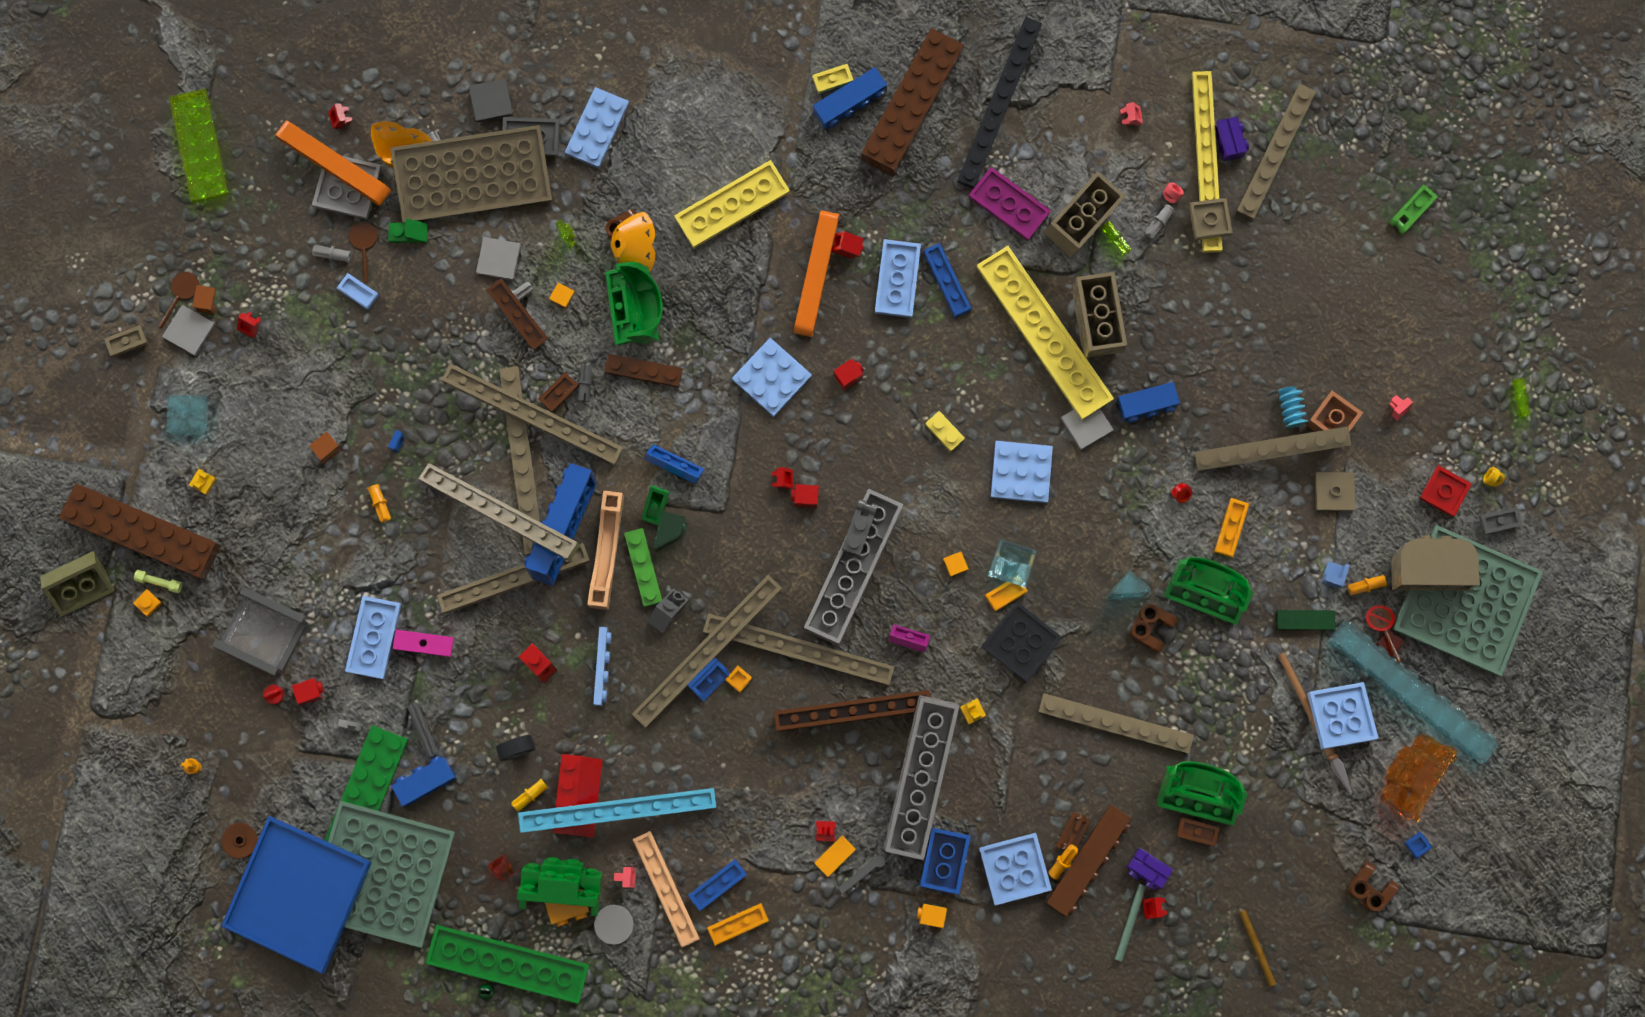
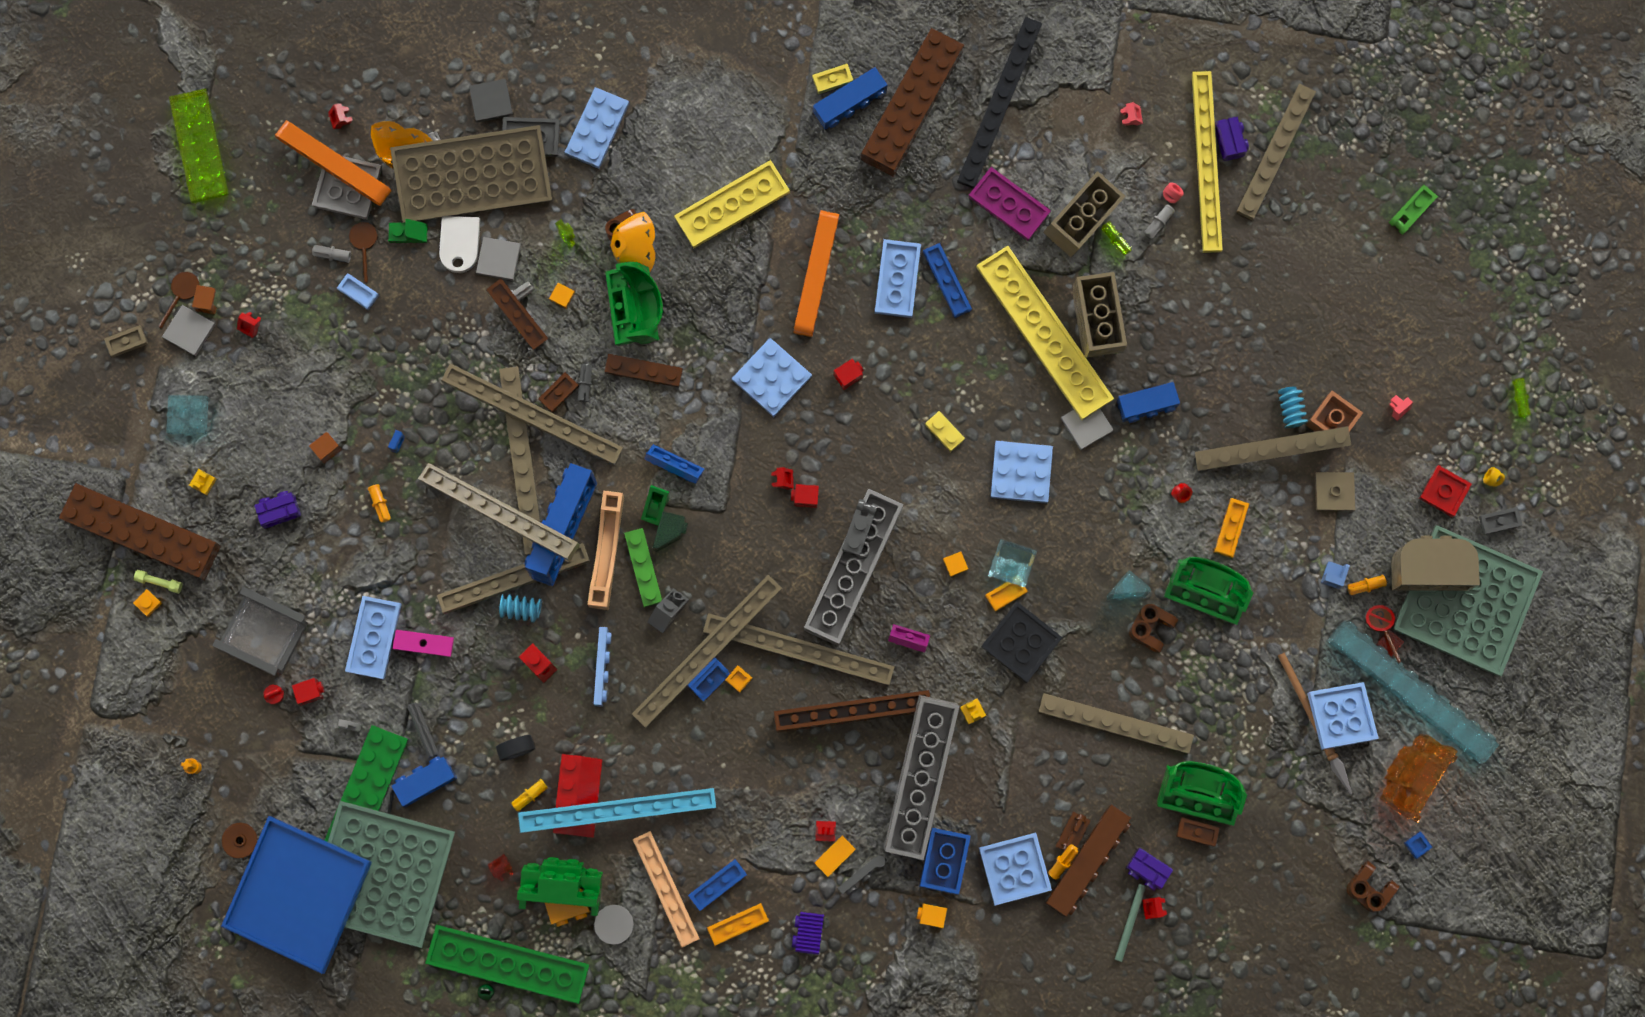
olive slope [40,551,114,617] -> none
coral tile [614,867,636,888] -> none
red brick [831,231,863,259] -> none
dark tan tile [1189,198,1233,240] -> none
pearl gold bar [1239,909,1277,987] -> none
dark green tile [1276,610,1336,630] -> none
none -> dark purple brick [254,491,301,529]
none -> white tile [439,216,480,273]
none -> medium azure piece [499,594,541,623]
none -> dark purple brick [792,912,824,955]

